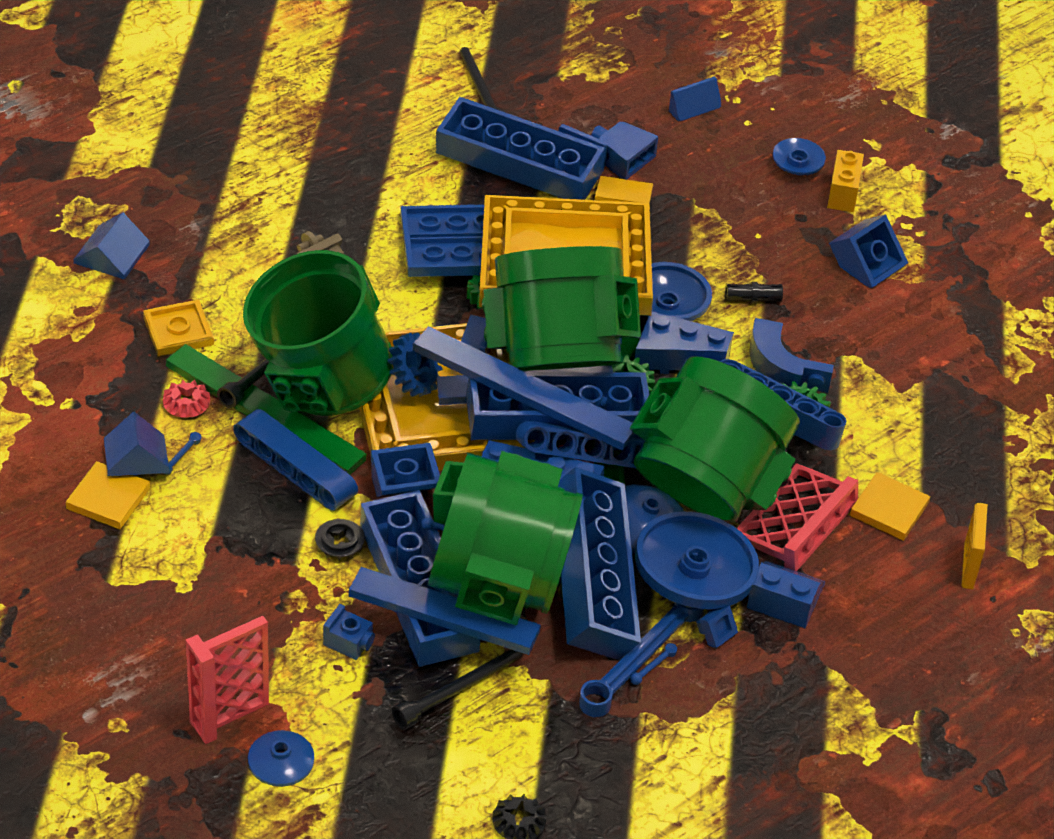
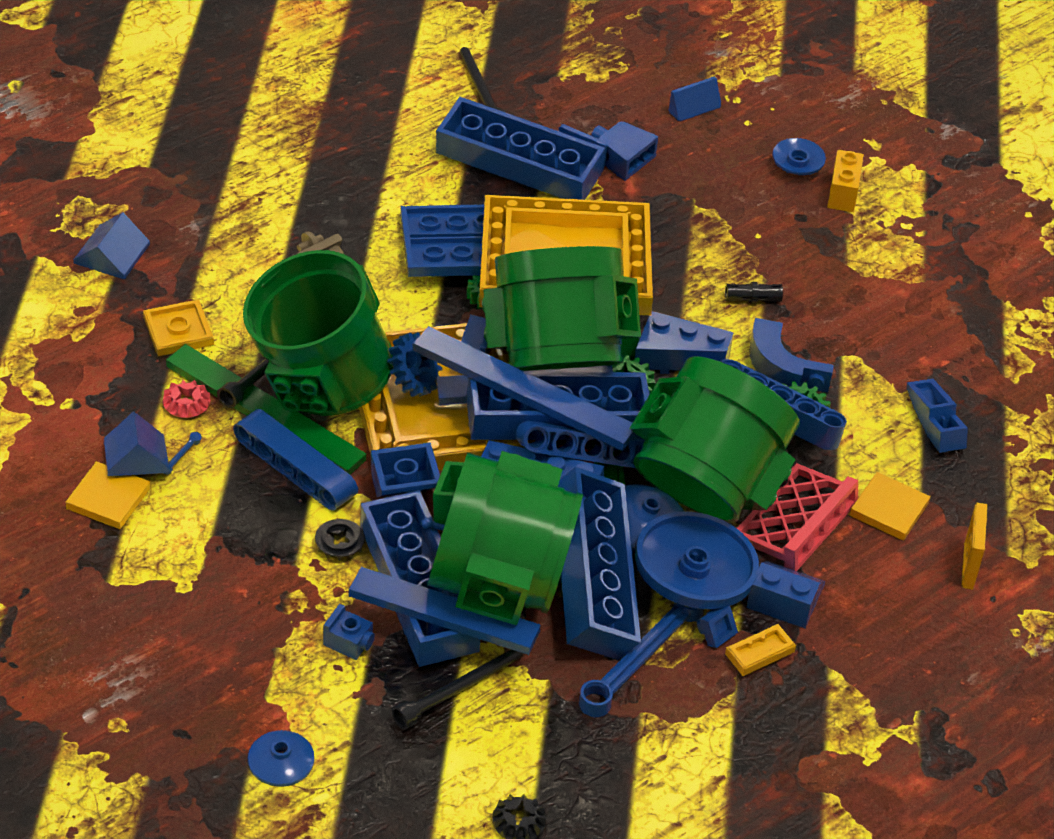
coral fence [186,616,269,745] -> none
yellow tile [595,176,653,203] -> none
blue hinge [630,643,677,685] -> none
blue dish [644,262,712,321] -> none
blue slope [829,214,908,288] -> none
none -> yellow plate [725,624,796,676]
none -> blue slope [906,379,968,453]

